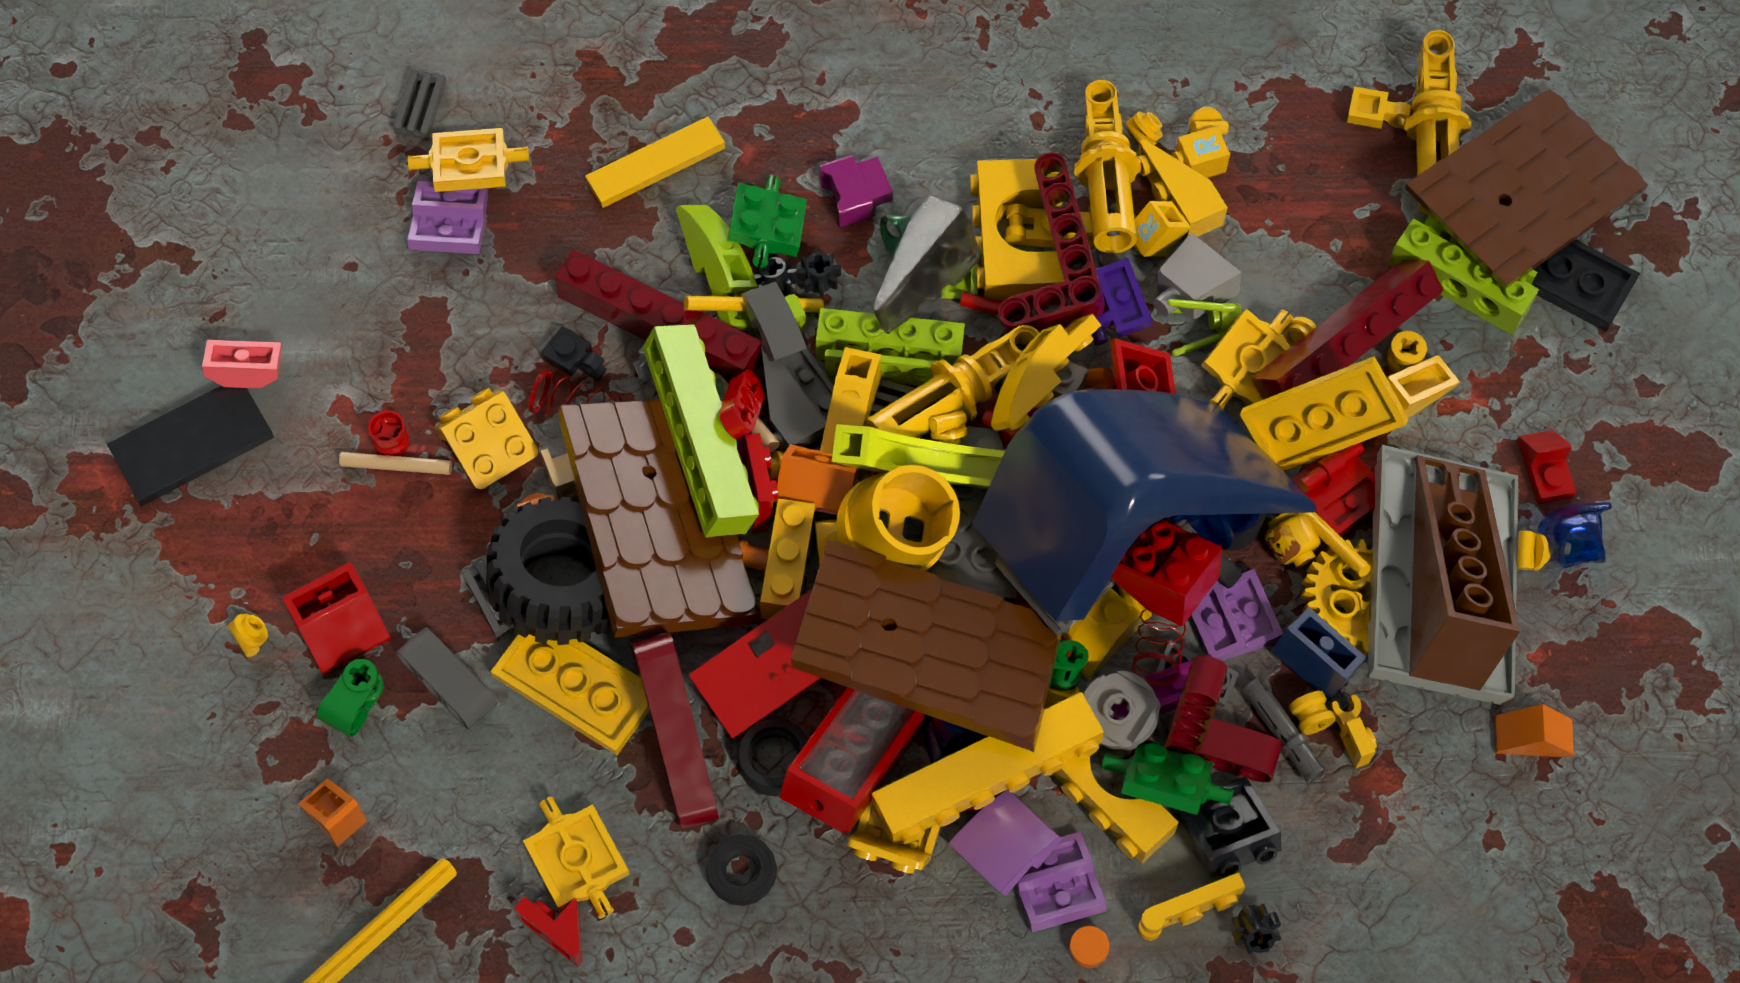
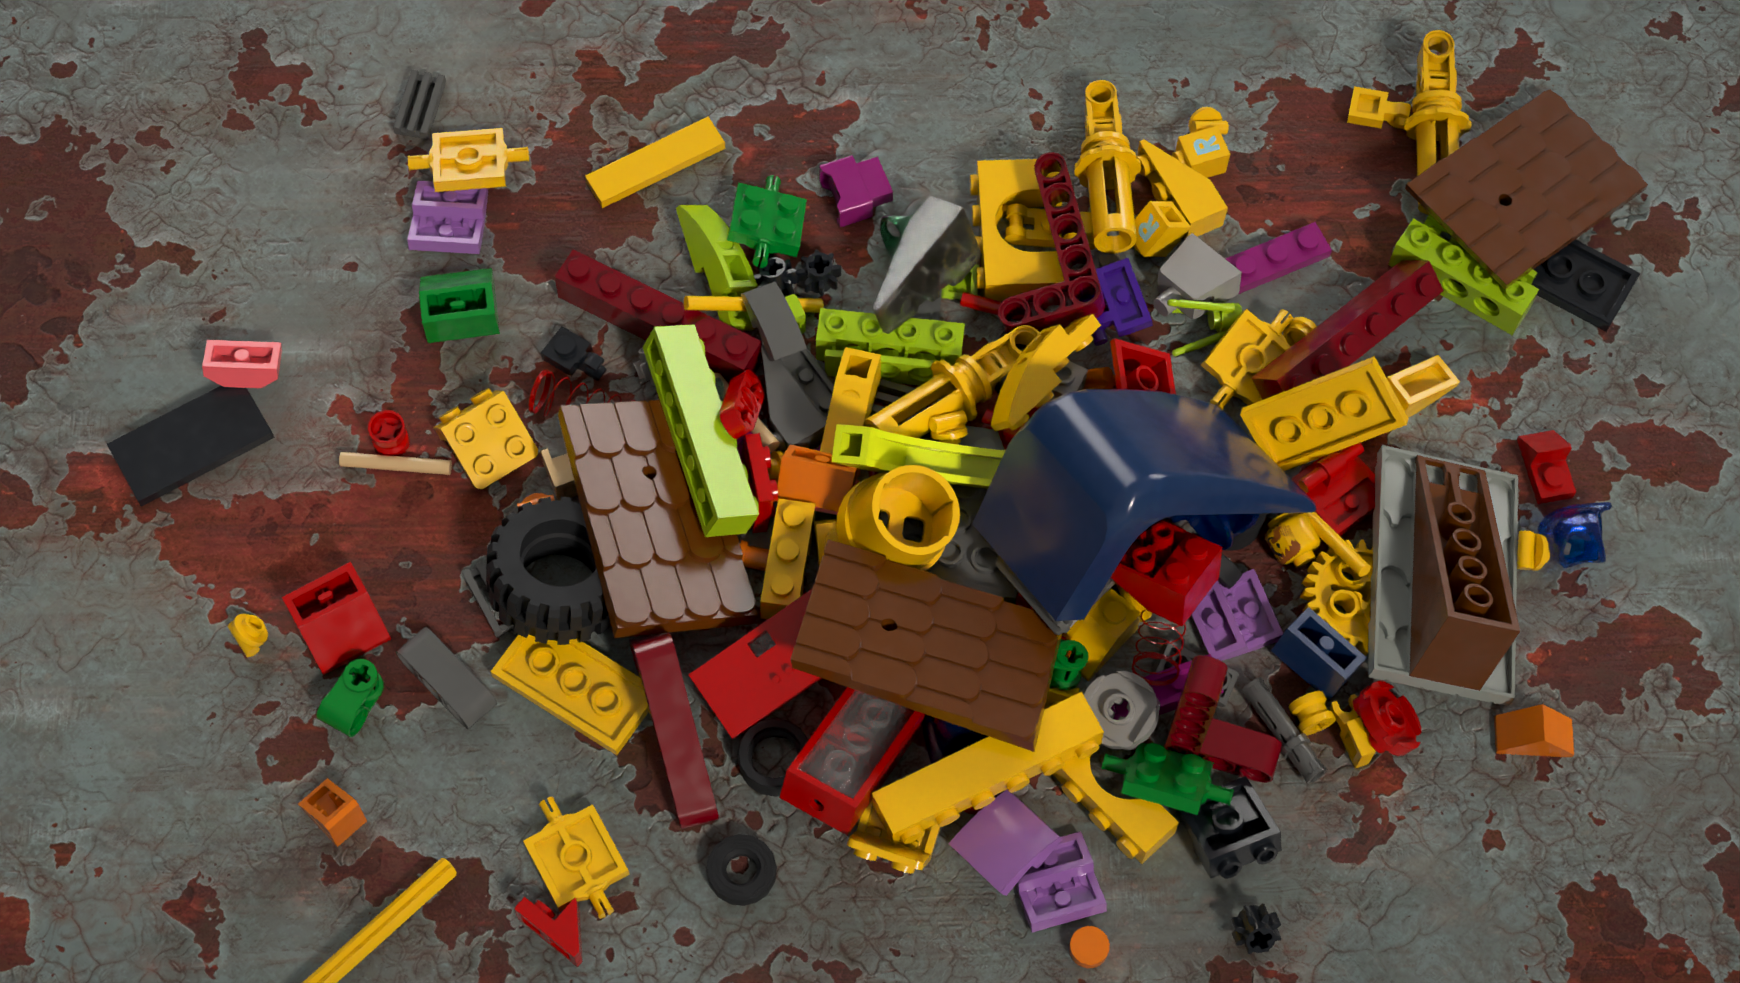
yellow plate [1125,111,1163,146] -> none
yellow plate [1138,872,1246,941] -> none
yellow wheel [1386,331,1427,373] -> none
none -> green slope [419,268,500,343]
none -> magenta plate [1225,222,1332,294]
none -> red plate [1352,681,1422,756]

